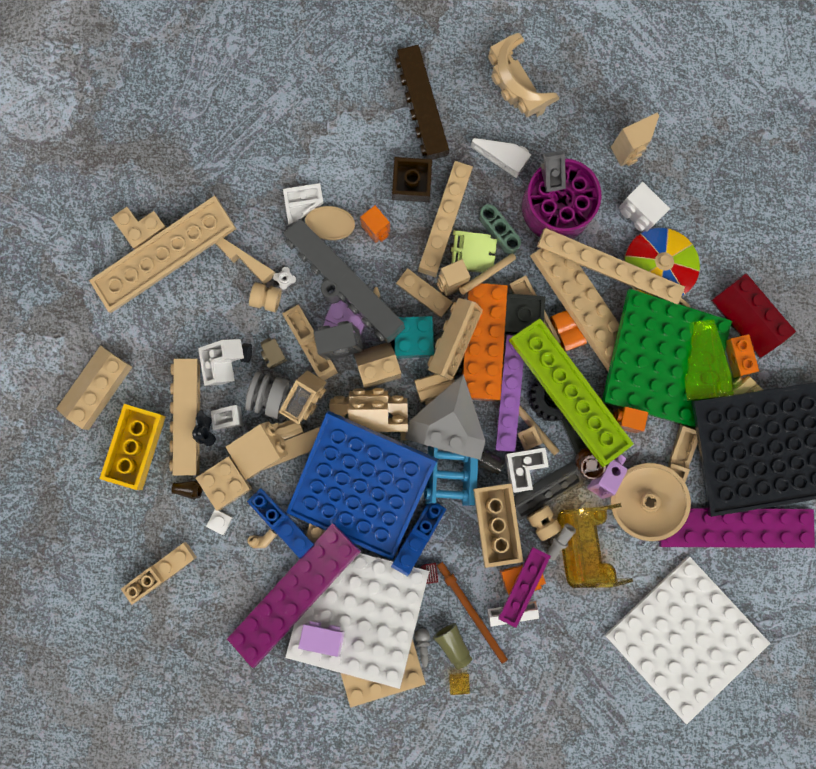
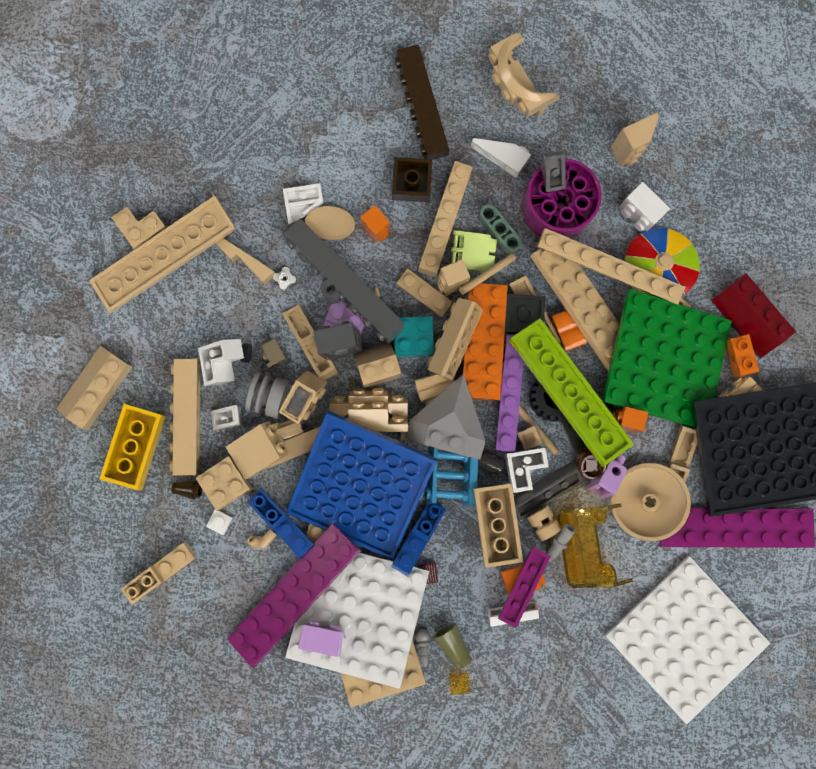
black plate [192,410,216,446] -> none
tan wheel [249,282,282,313] -> none
dark orange bar [436,561,508,664] -> none
clear neon green wedge [685,320,734,400] -> none

